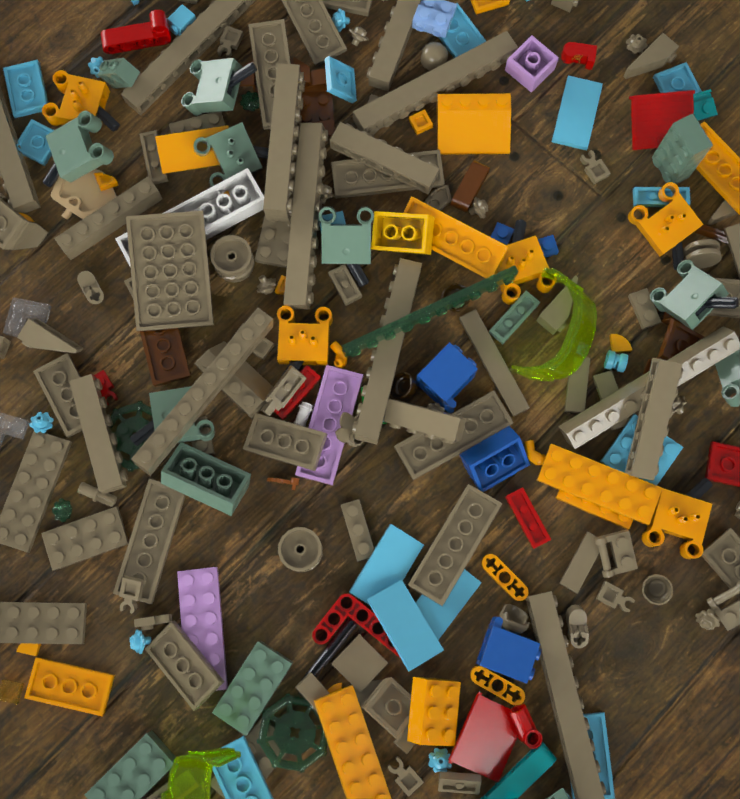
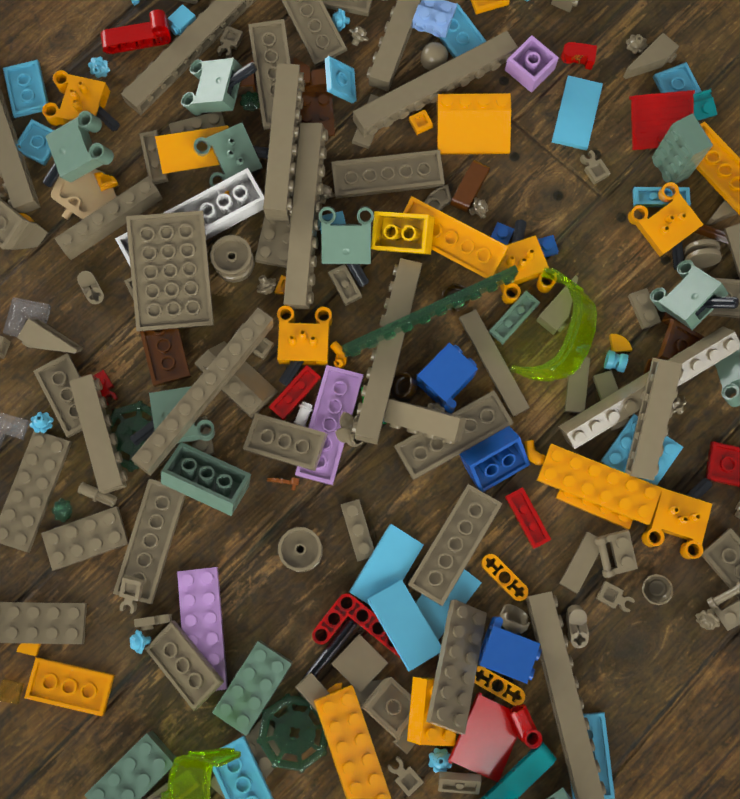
sand green brick [97,58,140,89] -> none
dark tan hinge [261,365,306,416] -> none
dark tan brick [330,122,439,195] -> none
none -> dark tan plate [426,599,487,734]

